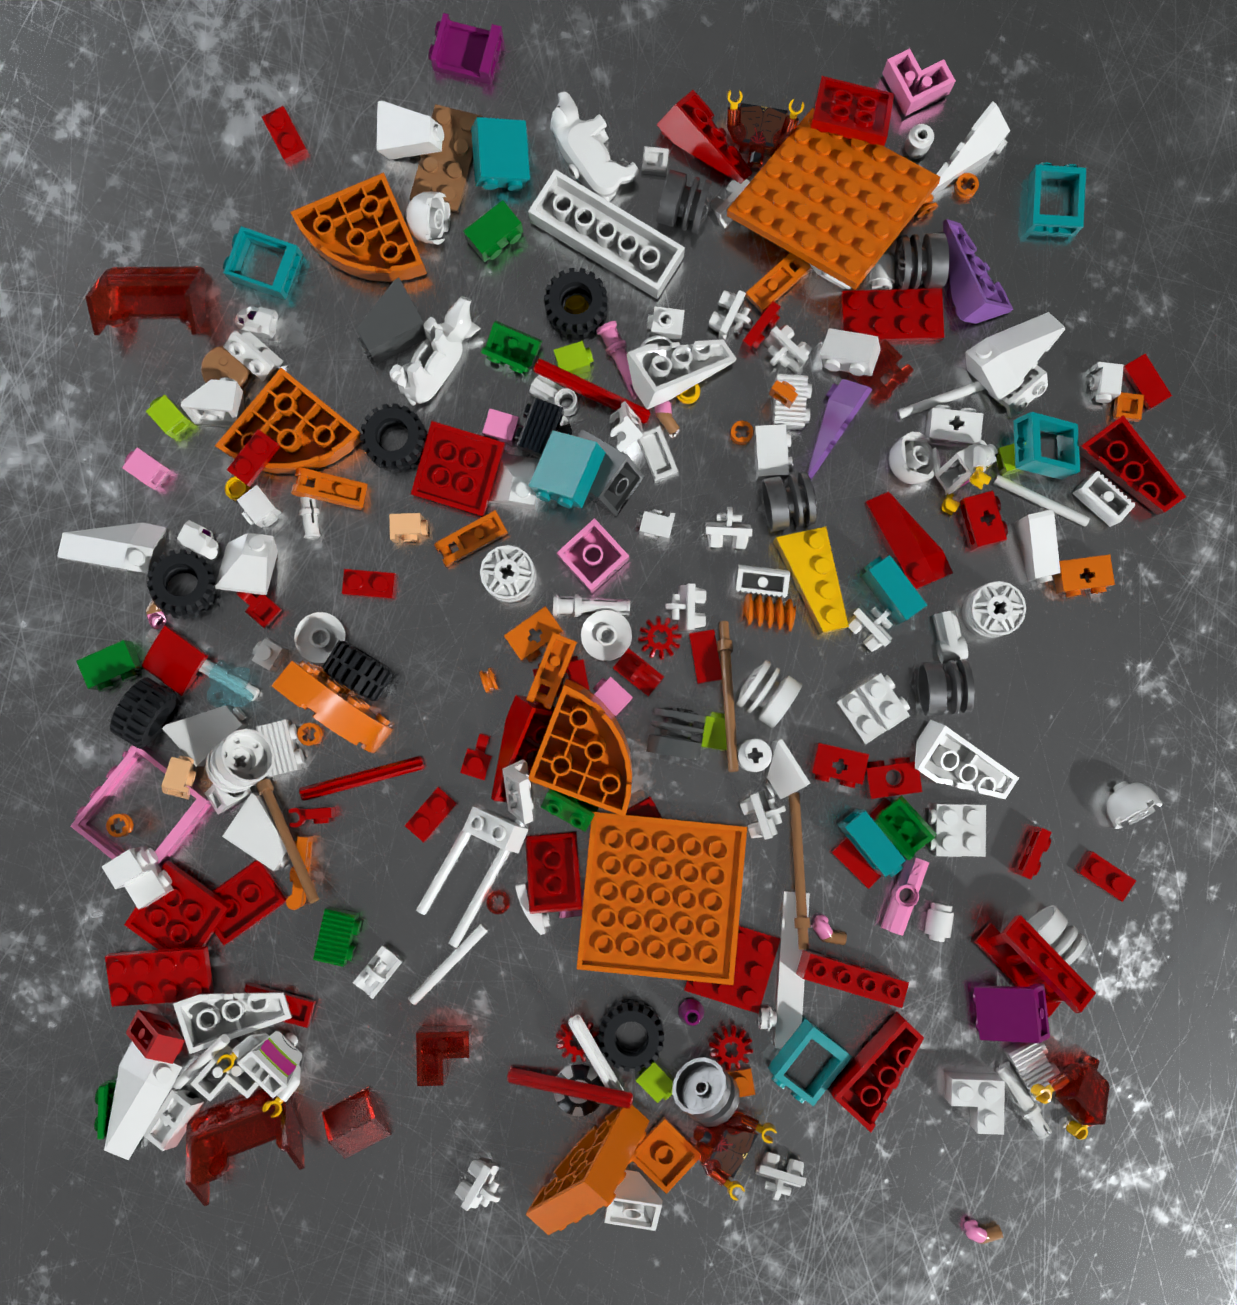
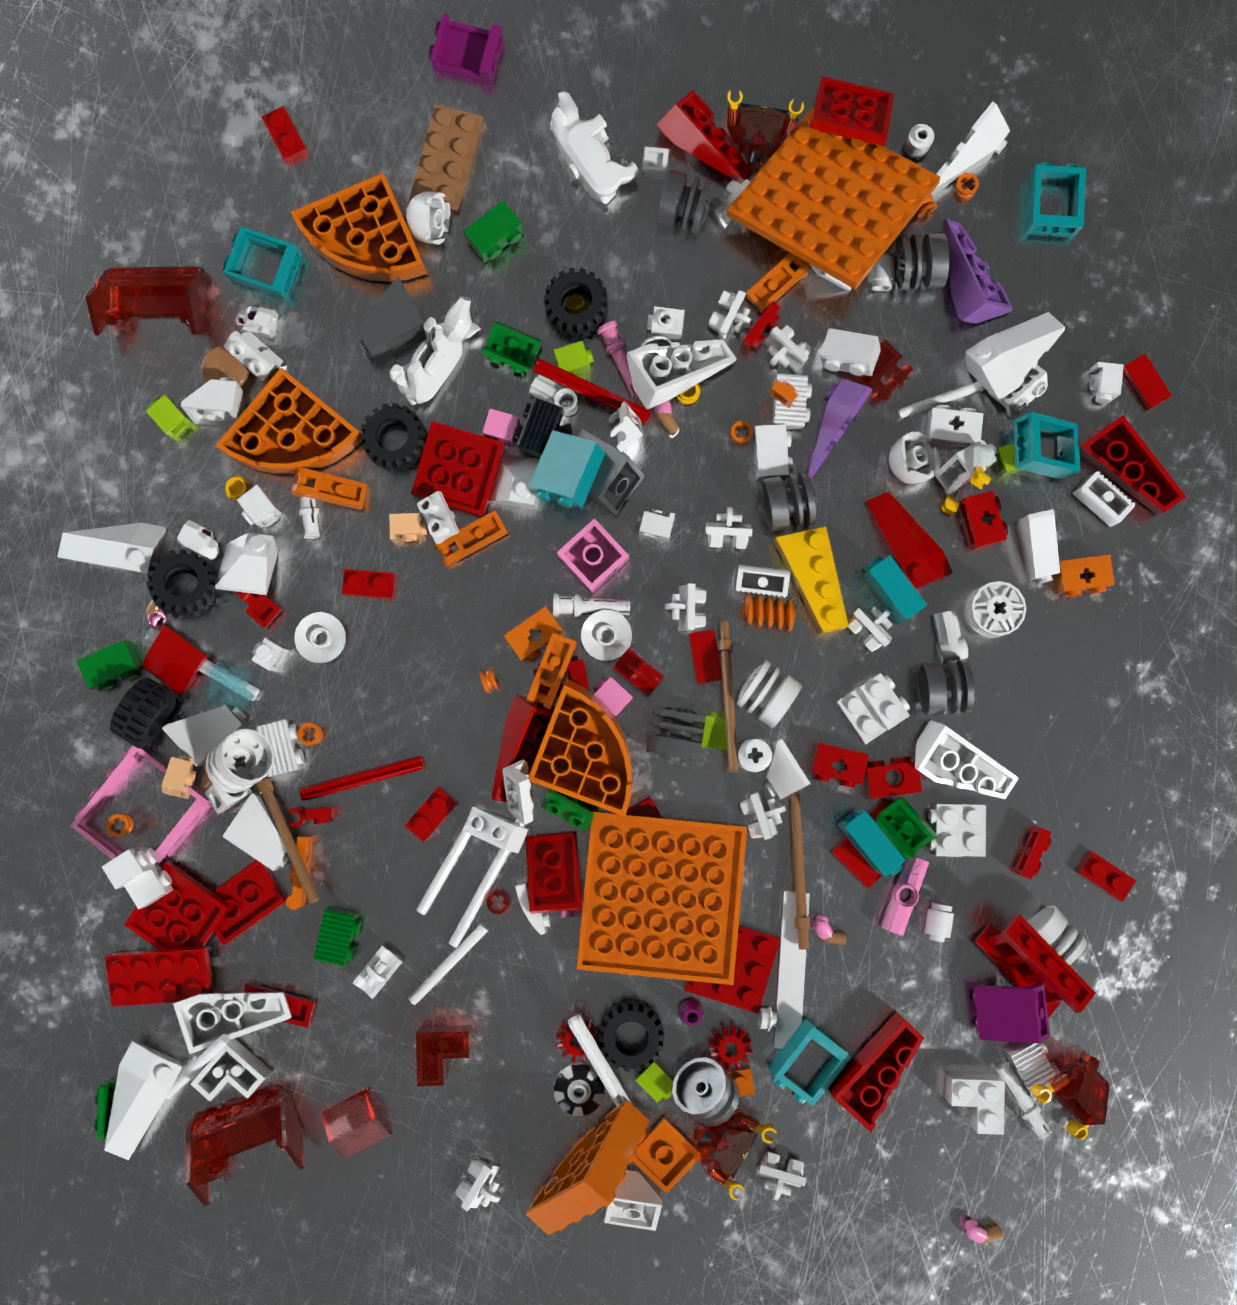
bright pink brick [122,447,170,490] -> none
red brick [126,1010,185,1064] -> none
white hinge [143,1090,204,1151] -> none
white torso [216,1031,302,1117] -> none
red plate [227,429,281,487] -> none
orange brick [271,660,393,753] -> none
black tyre [322,640,394,701] -> none
white slope [377,101,444,160] -> none
red plate [460,733,493,780] -> none
teal brick [471,117,530,191] -> none
white wheel [480,545,537,604] -> none
red axle [507,1067,633,1109] -> none
white brick [528,169,685,299] -> none
white tile [637,426,678,482] -> none
red gear [638,616,682,660] -> none
red brick [796,949,909,1008] -> none
red plate [840,288,944,342] -> none
bright pink brick [882,48,956,116] -> none
white bar [993,475,1090,527] -> none
white cylinder [1106,781,1162,829] -> none
orange plate [1113,392,1144,422] -> none
none -> white hips [417,491,460,544]

